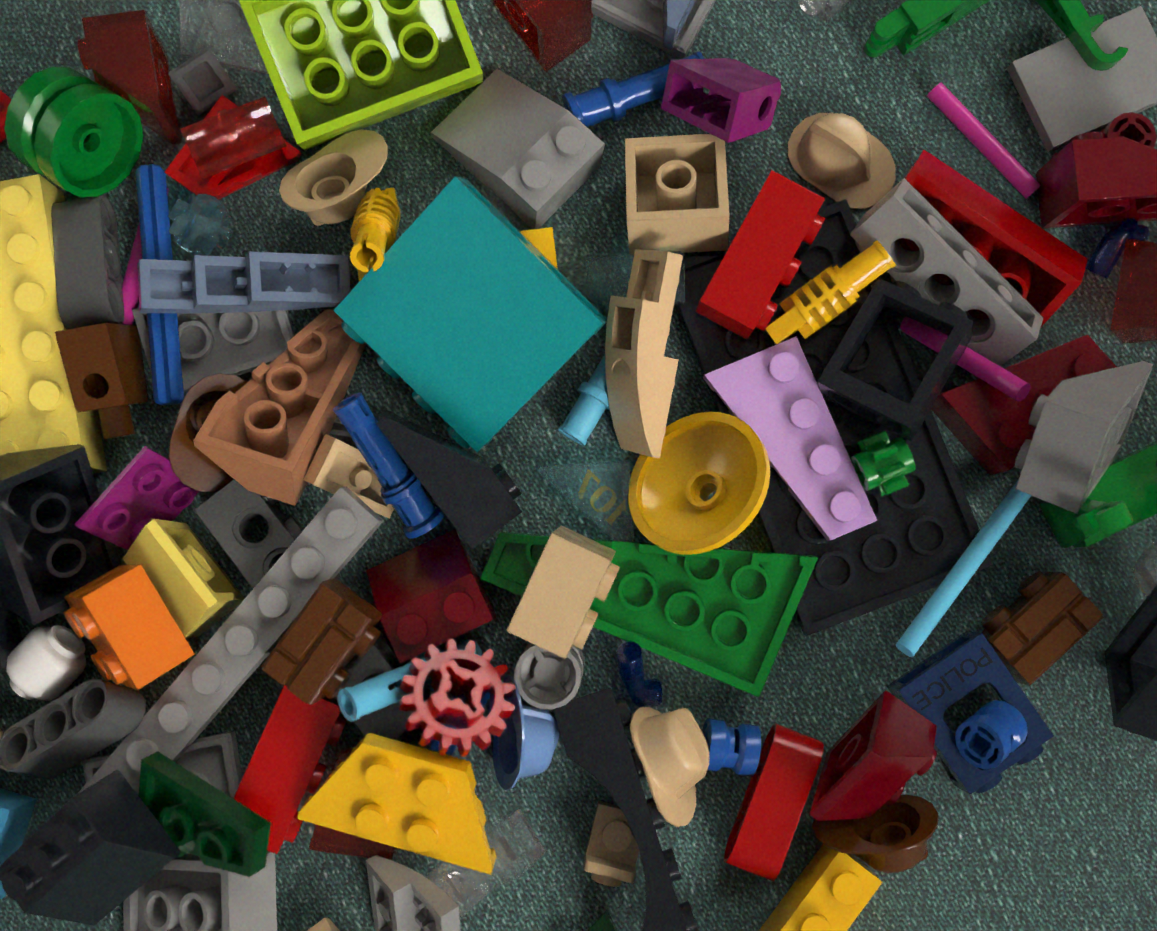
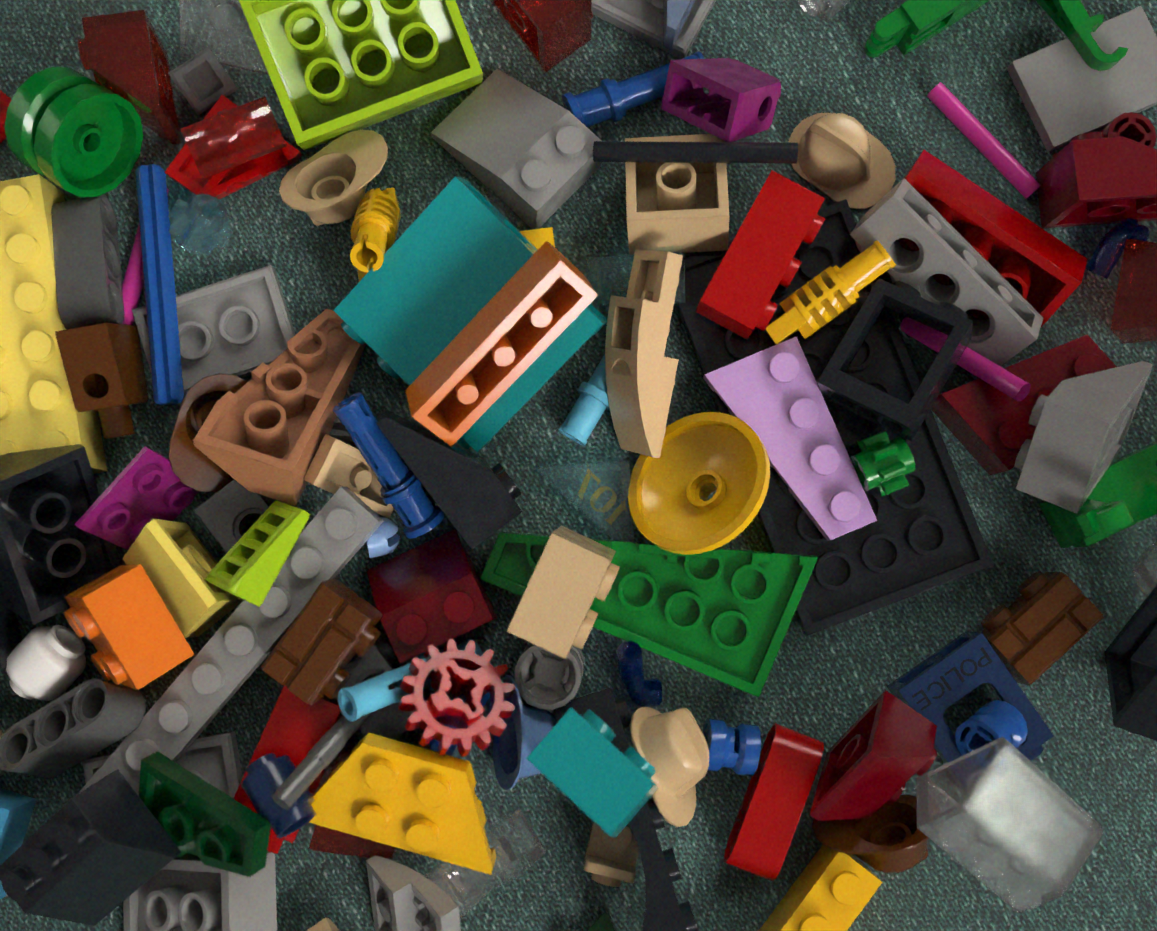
sand blue slope [137,251,351,314] -> none
medium azure bar [896,478,1032,657] -> none
none -> lime slope [205,500,310,607]
none -> dark blue brick [241,753,316,838]
none -> dark grey piece [272,713,372,810]
none -> light blue hinge [366,517,400,558]
none -> orange brick [405,241,598,447]
none -> teal brick [526,707,658,837]
none -> black bar [593,141,798,164]
none -> clear slope [916,737,1103,913]

